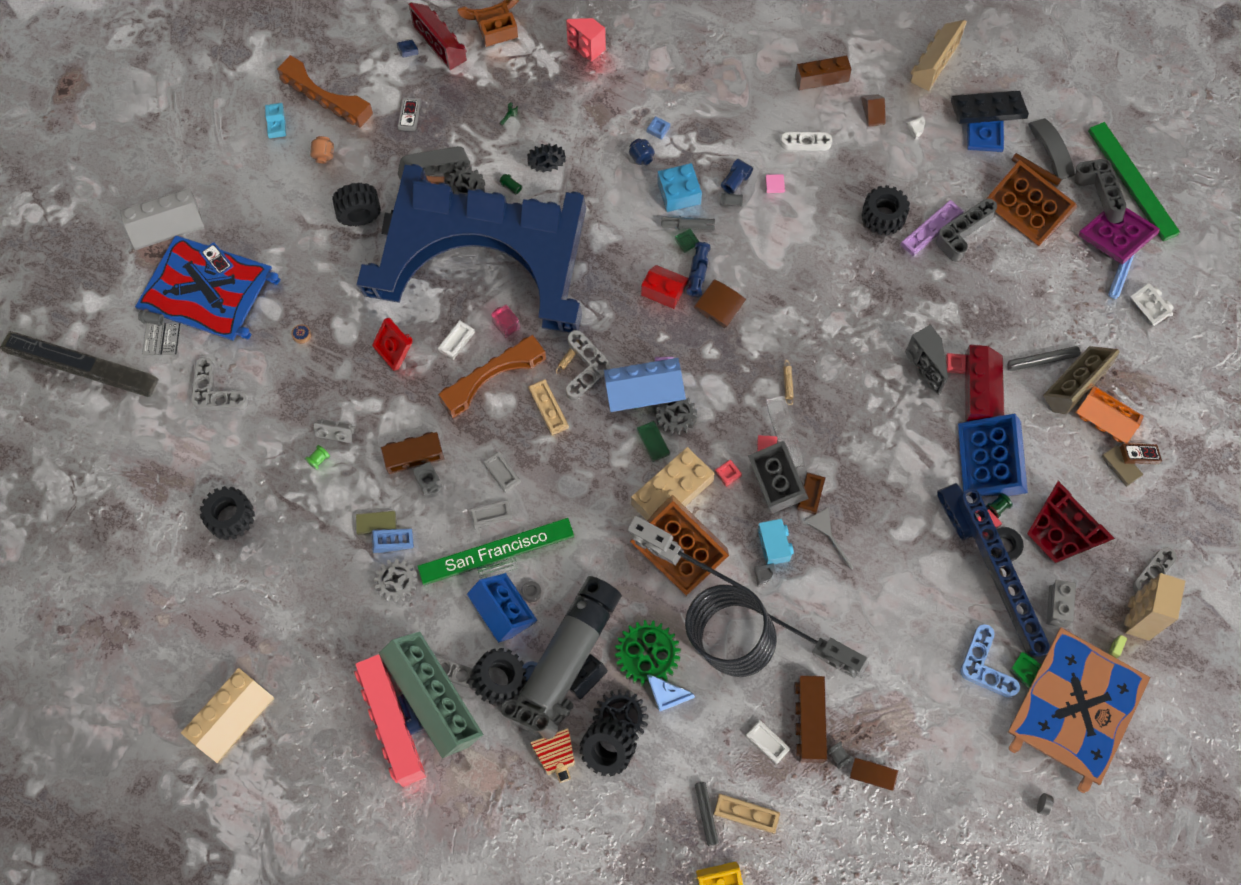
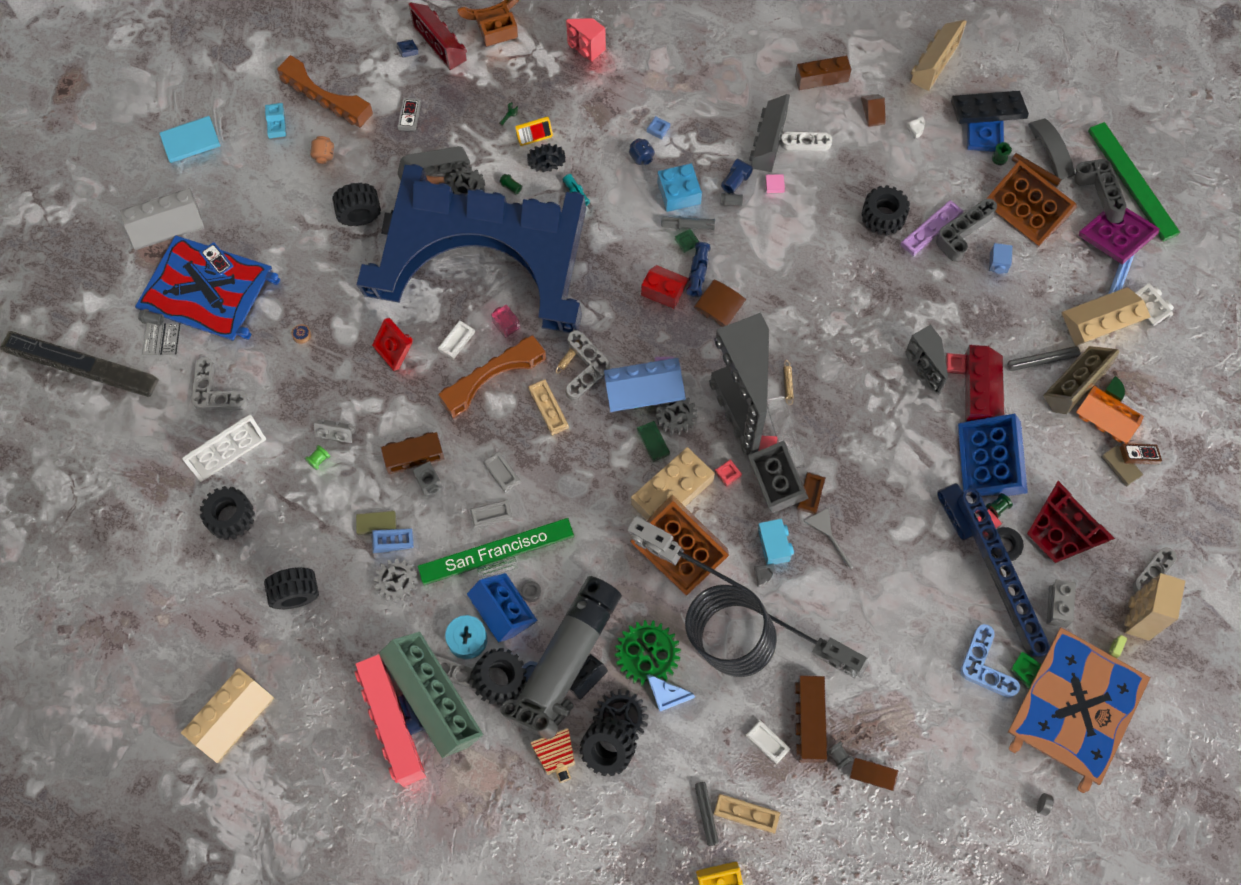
none -> medium azure tile [159,116,221,163]
none -> white slope [182,414,266,482]
none -> black tyre [264,567,319,610]
none -> medium azure piece [445,615,488,660]
none -> slope [515,117,553,146]
none -> teal pin [562,174,590,206]
none -> dark grey slope [709,313,769,455]
none -> dark grey slope [749,94,790,173]
none -> medium blue brick [989,243,1013,274]
none -> dark green bush [992,142,1012,165]
none -> tan slope [1061,287,1151,346]
none -> dark green tile [1104,376,1125,402]

